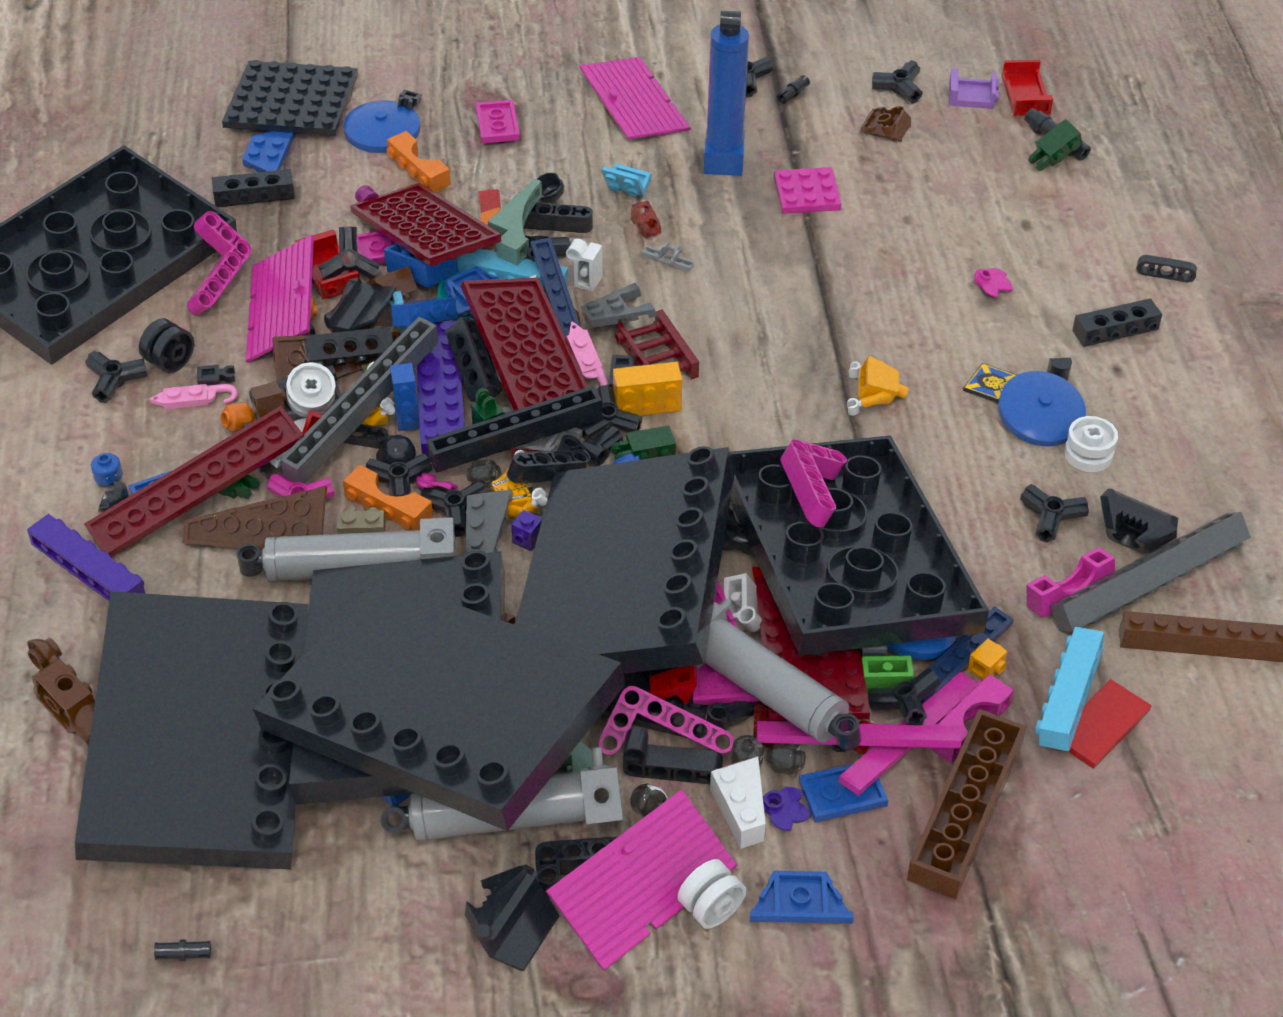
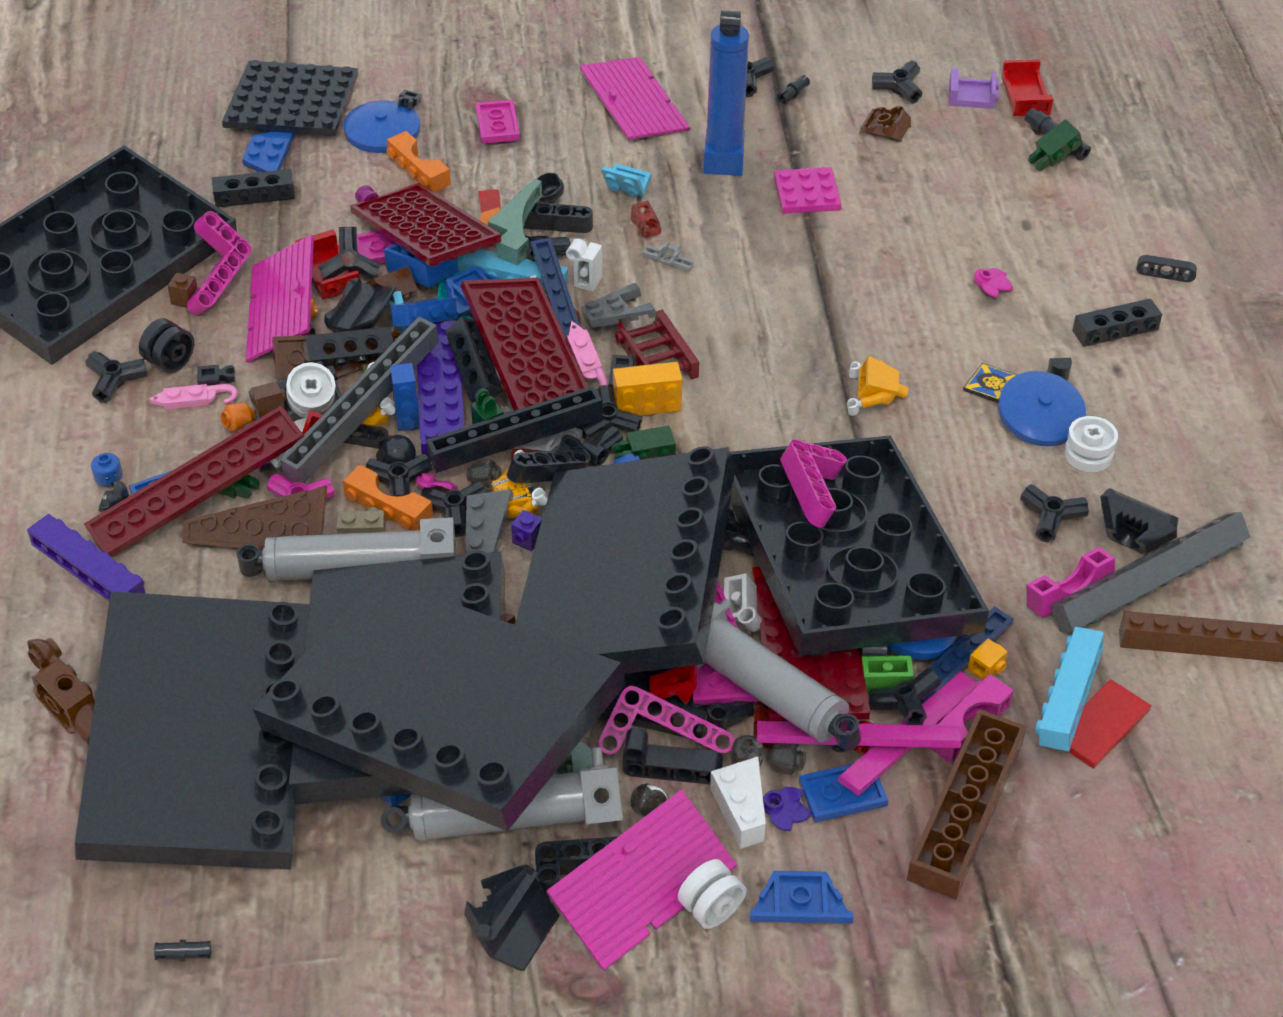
none -> reddish brown brick [168,273,197,308]

